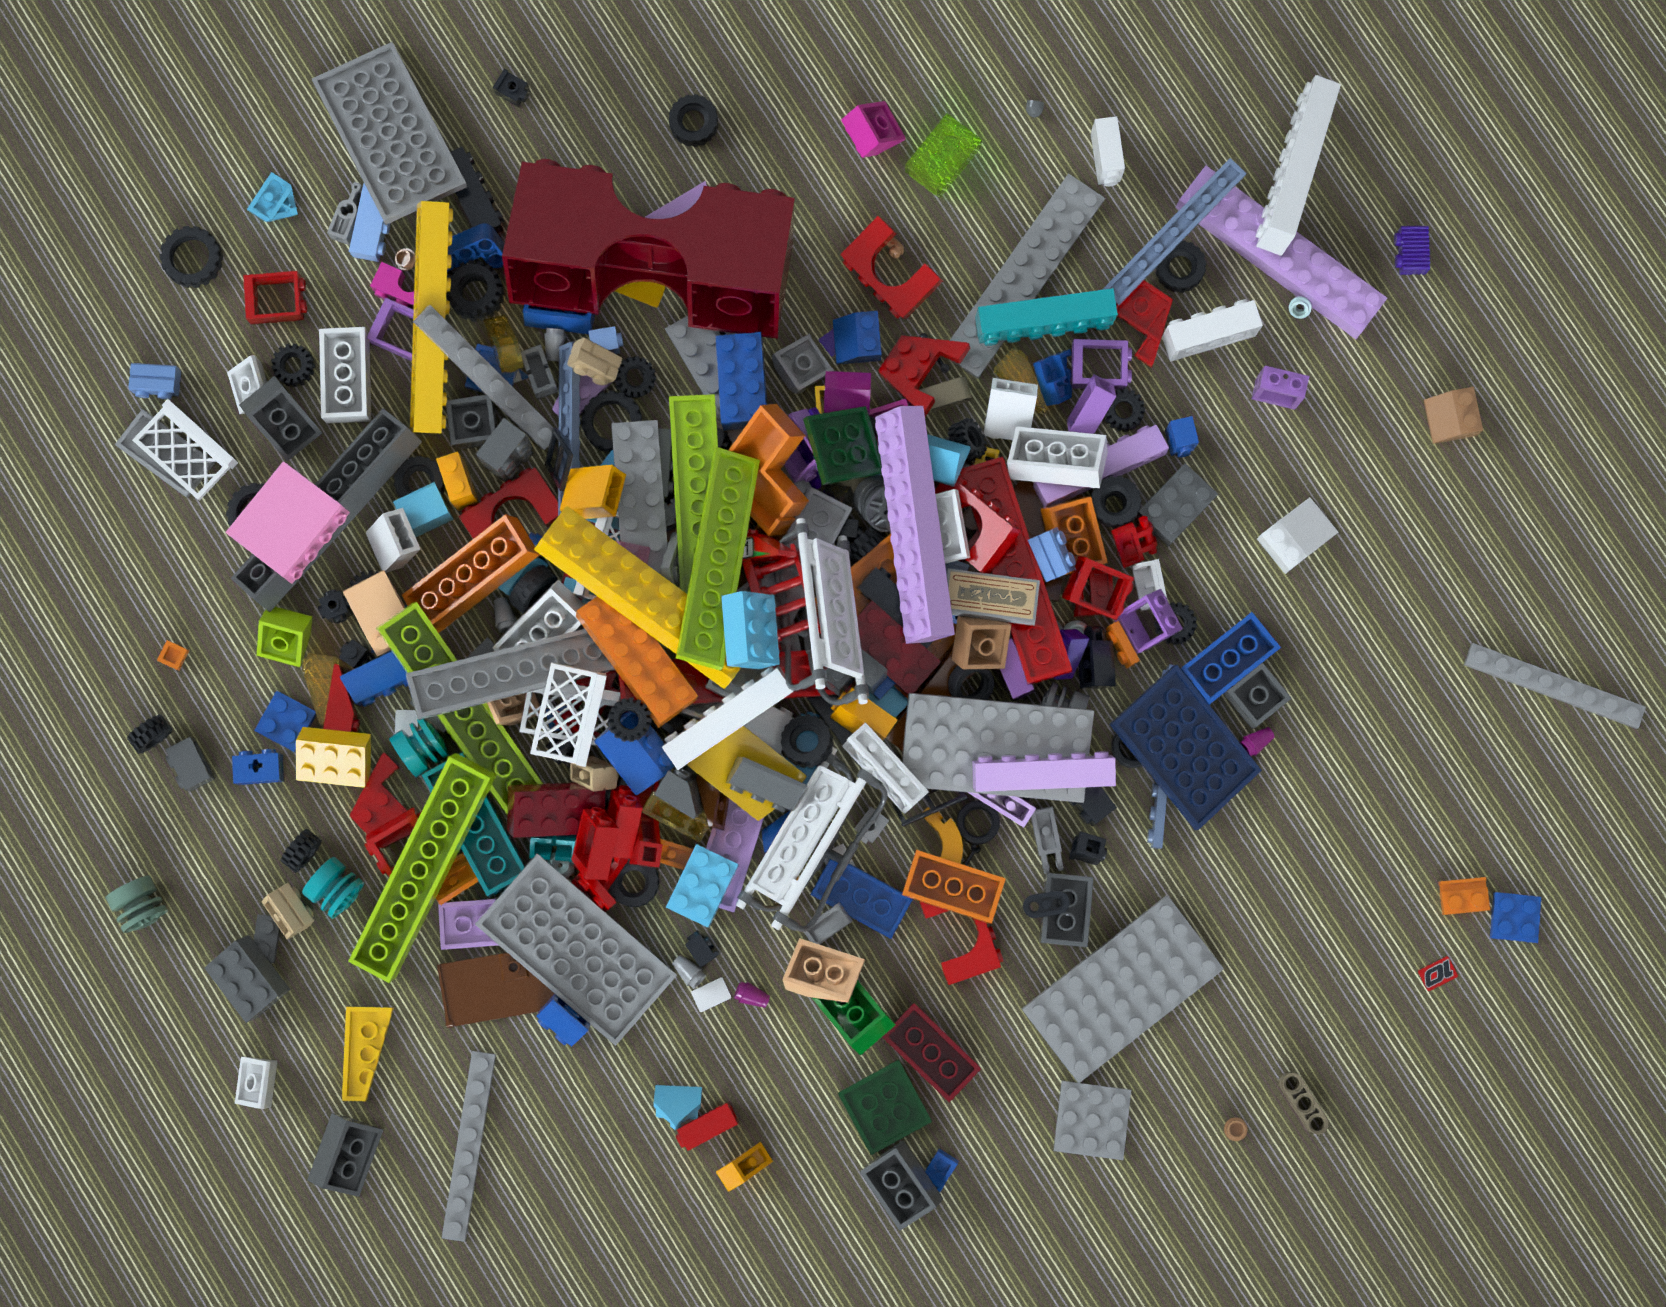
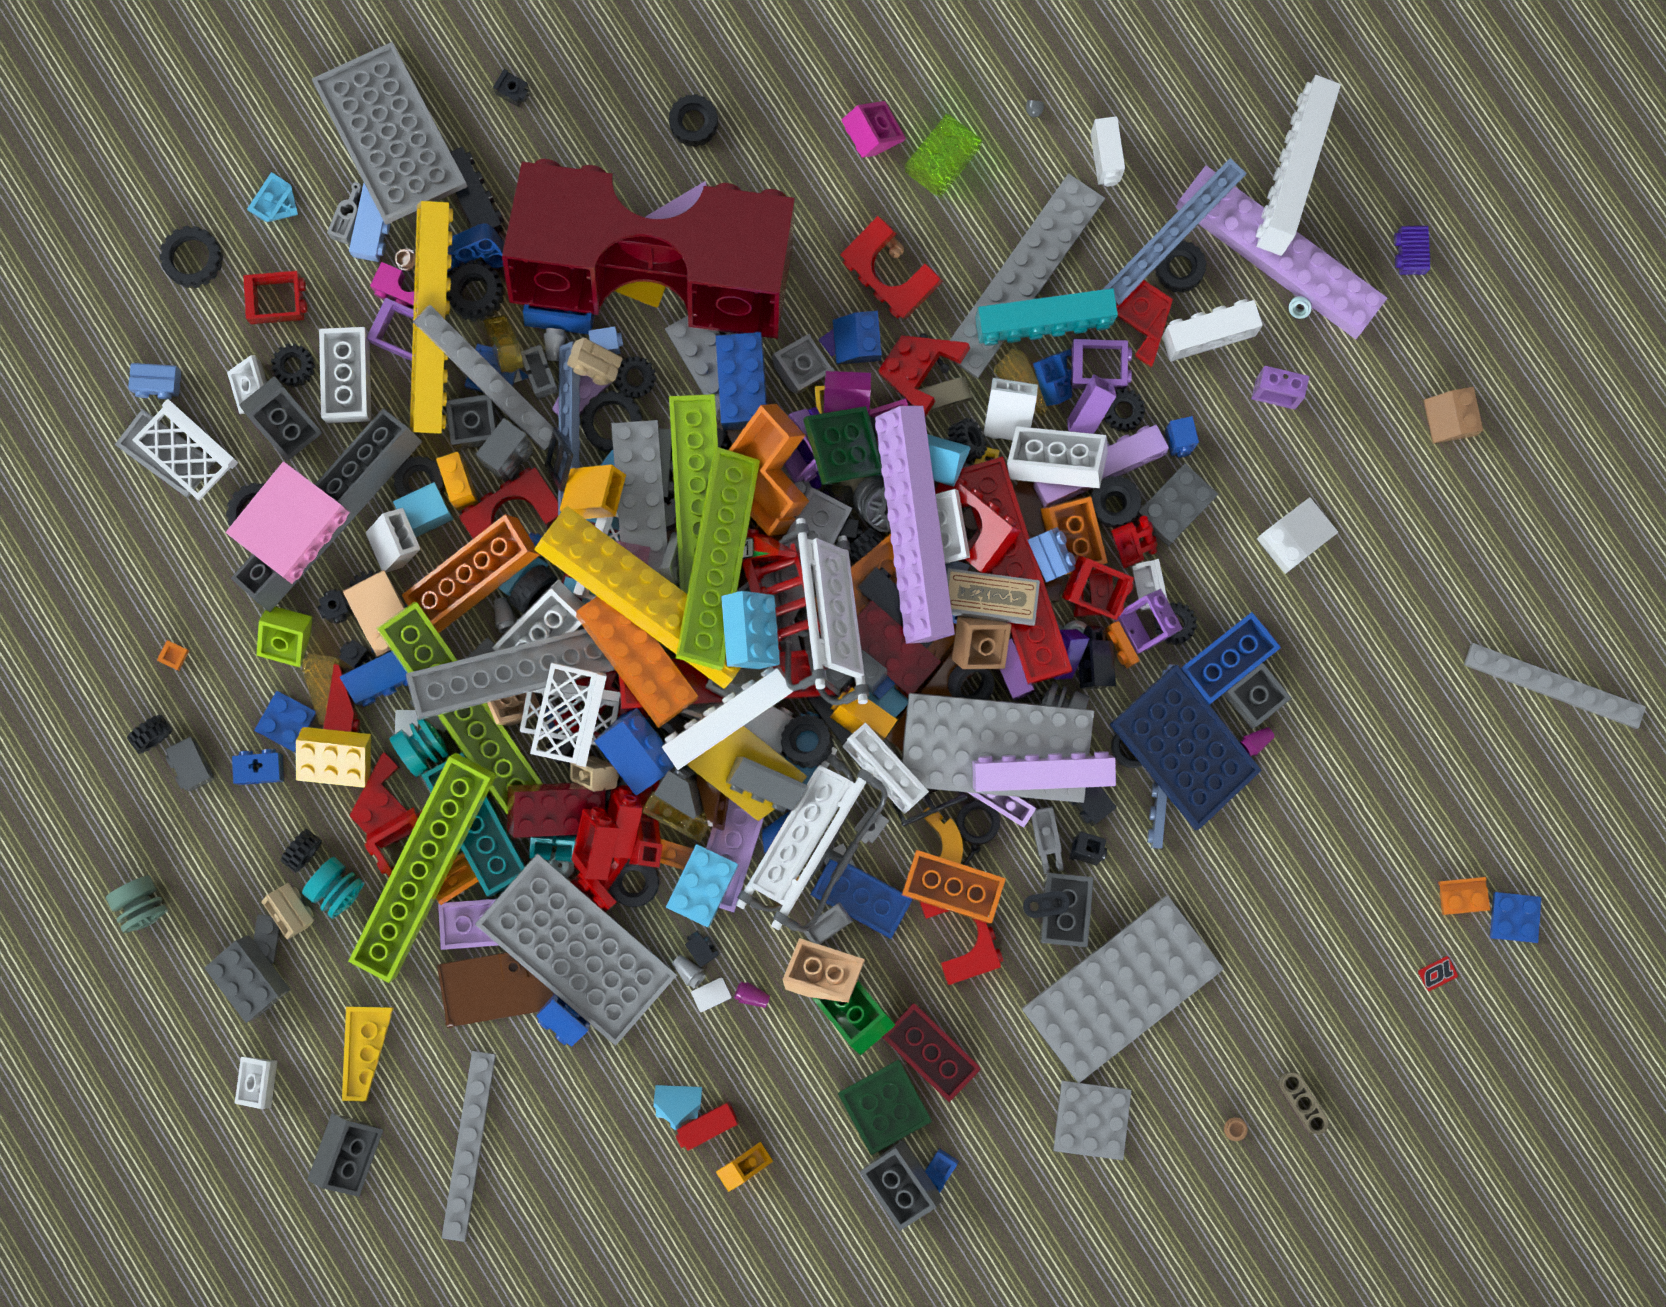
black tyre [608,698,651,742] -> none

